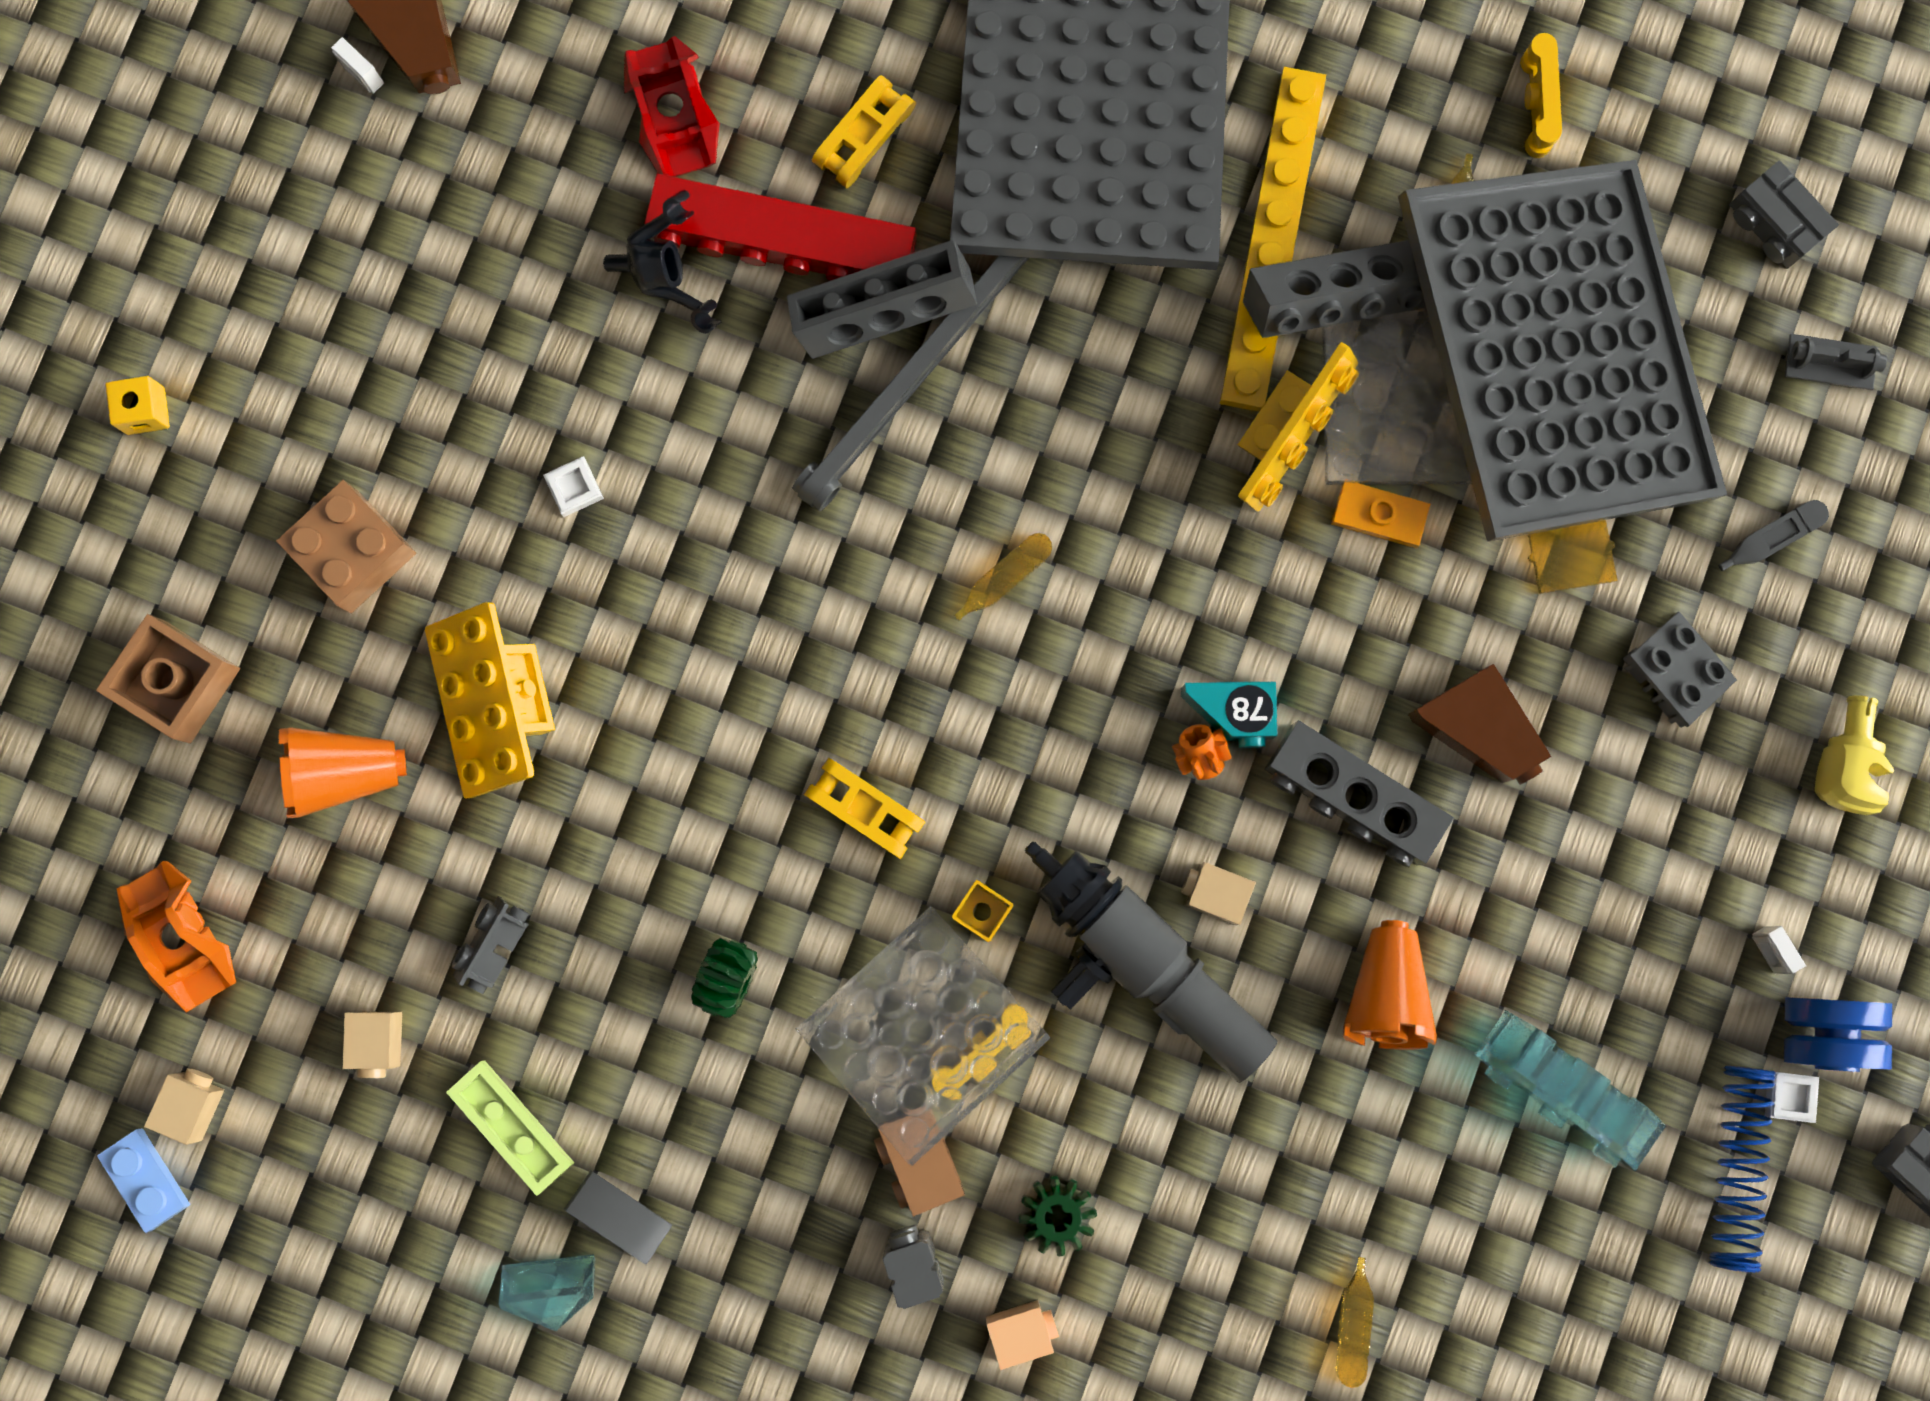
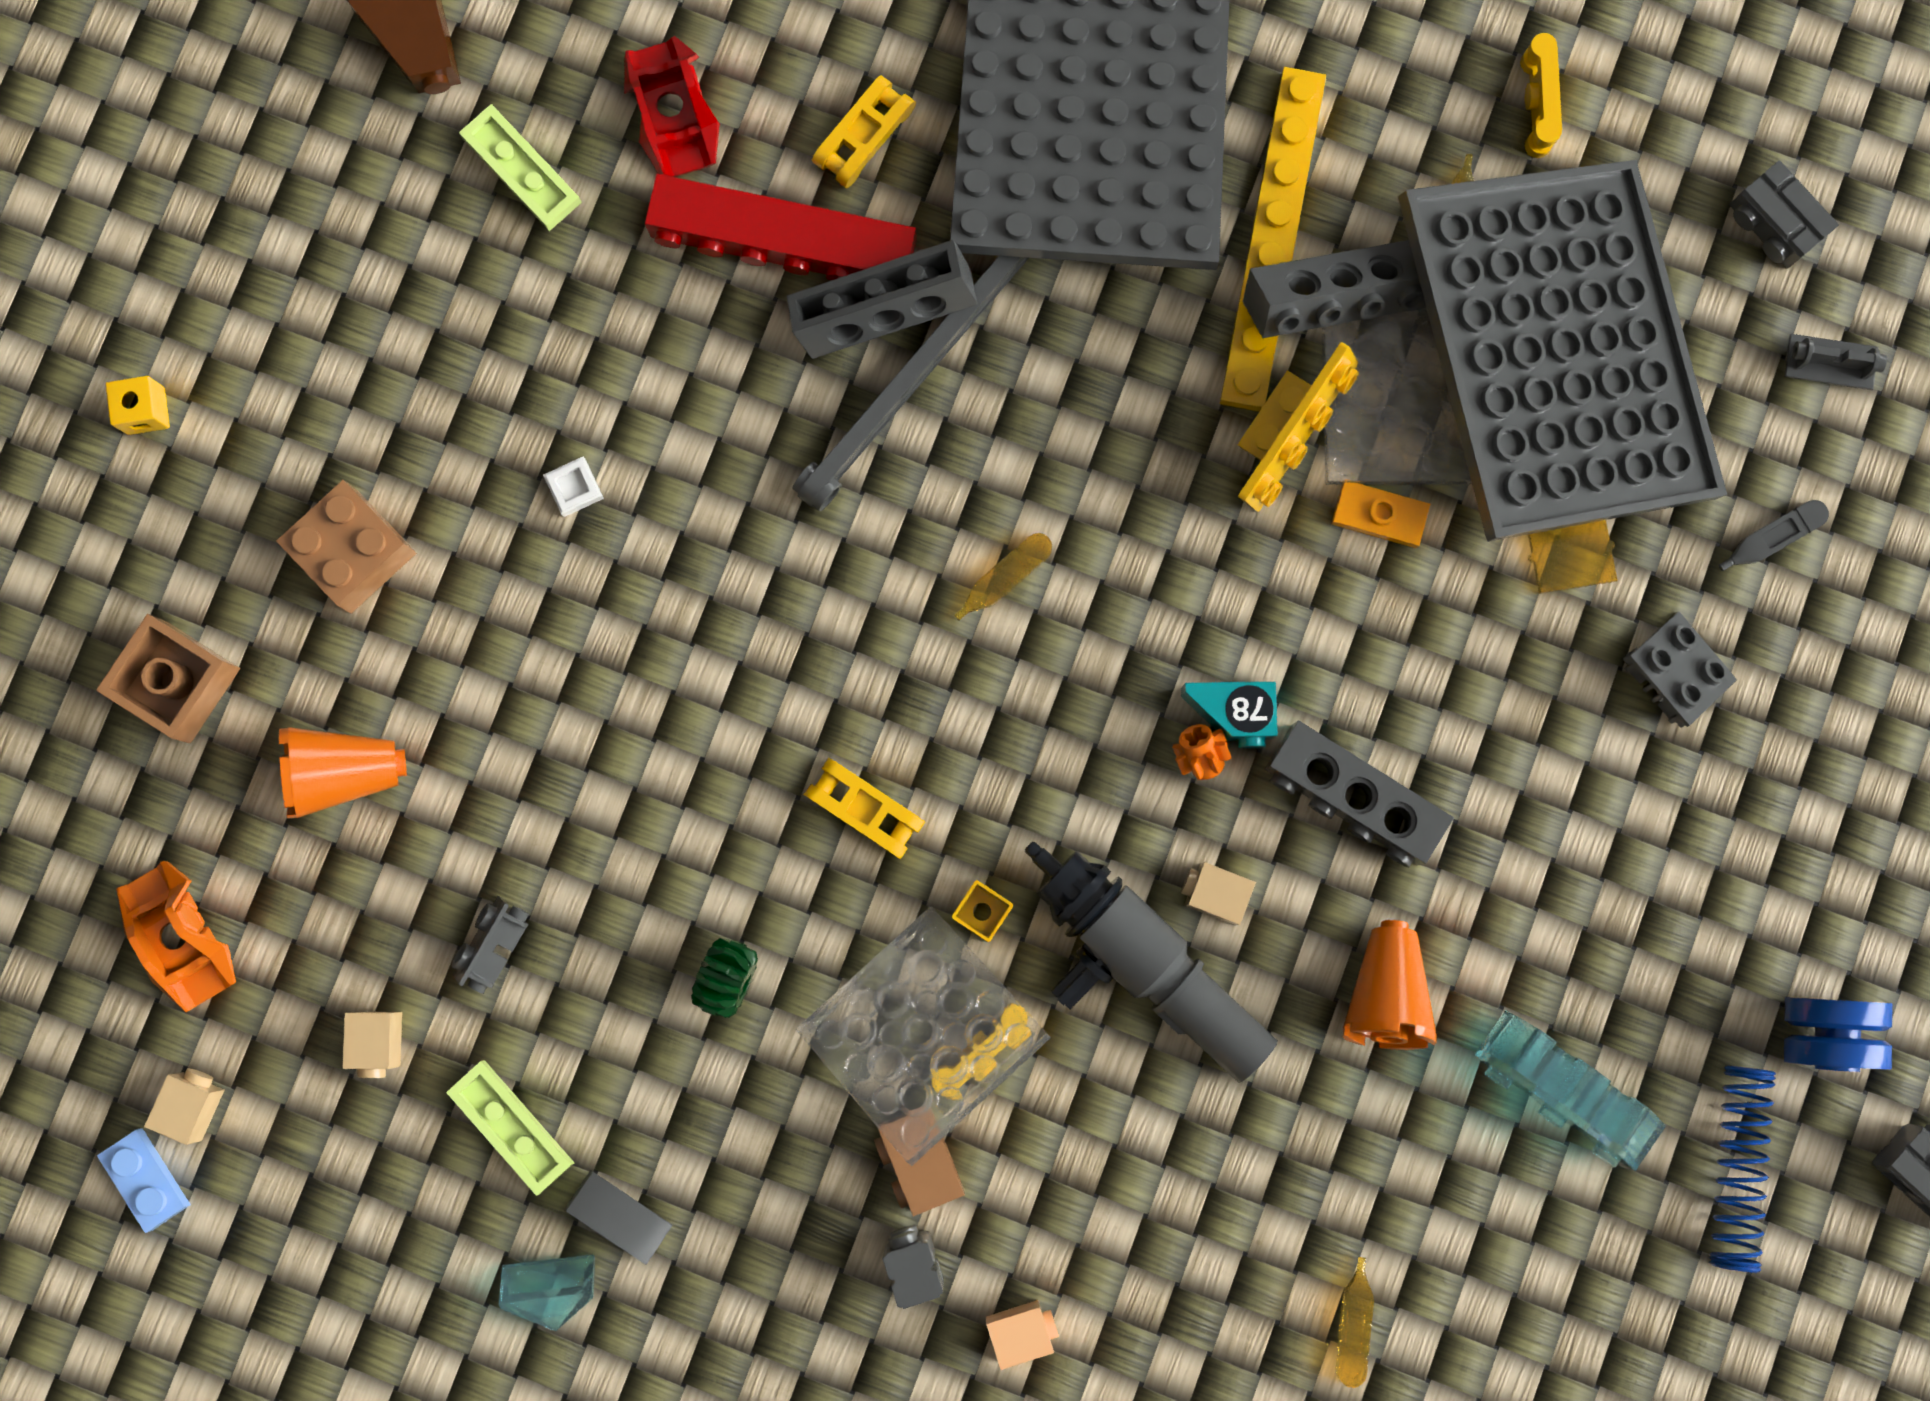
white tile [331,37,384,94] -> none
yellow bracket [425,602,555,798] -> none
black piece [603,190,722,334] -> none
dark green gear [1018,1175,1097,1257] -> none
reddish brown slope [1408,664,1552,785] -> none
white tile [1752,926,1806,974] -> none
white tile [1765,1072,1819,1123] -> none
light yellow piece [1814,696,1894,815] -> none
none -> yellowish green plate [459,104,582,231]

